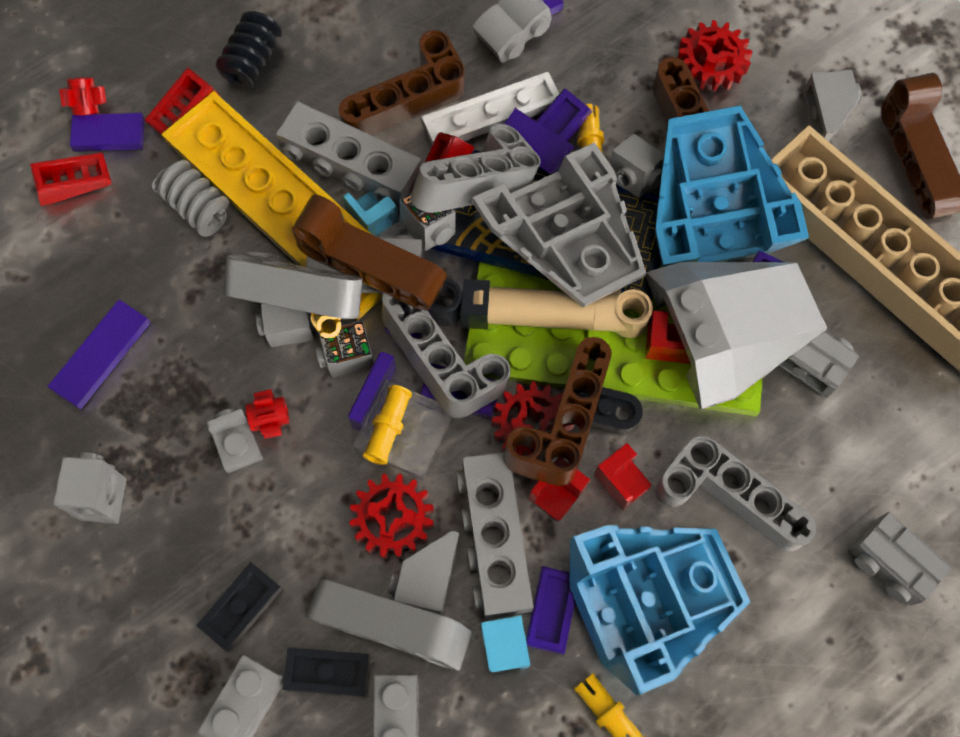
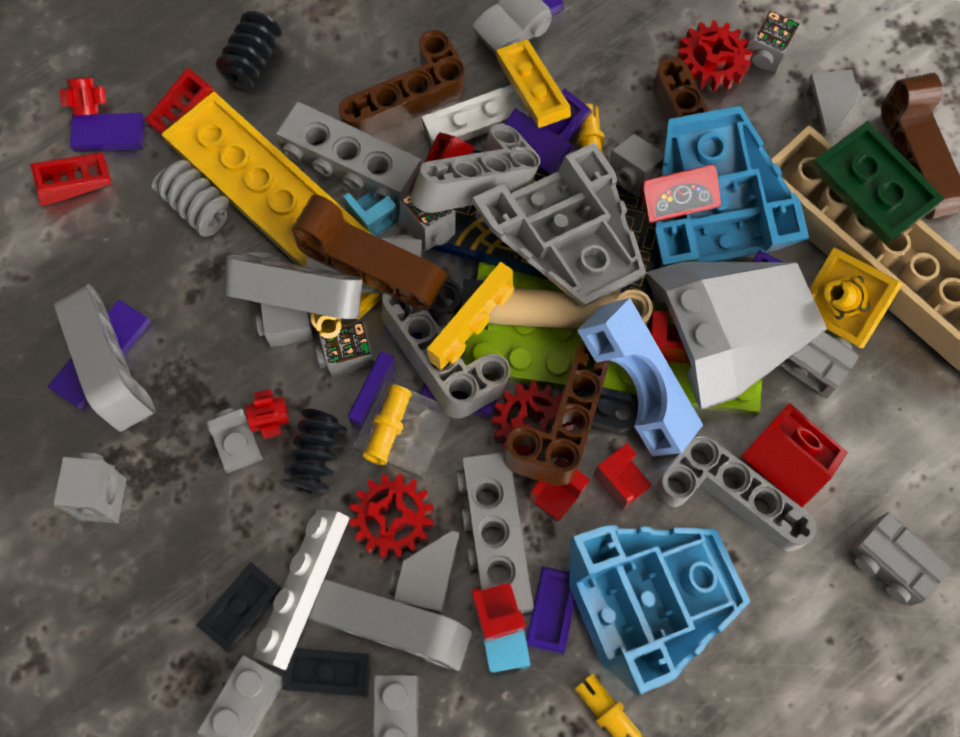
none -> light grey beam [54,284,156,432]
none -> white plate [253,509,349,670]
none -> black piece [280,408,347,494]
none -> yellow plate [427,262,514,371]
none -> red panel [471,583,526,642]
none -> yellow plate [496,39,571,128]
none -> light blue arch [577,298,703,457]
none -> slope [640,164,721,224]
none -> red slope [741,403,848,508]
none -> brick [749,10,800,73]
none -> yellow plate [809,247,903,348]
none -> dark green plate [810,121,945,246]

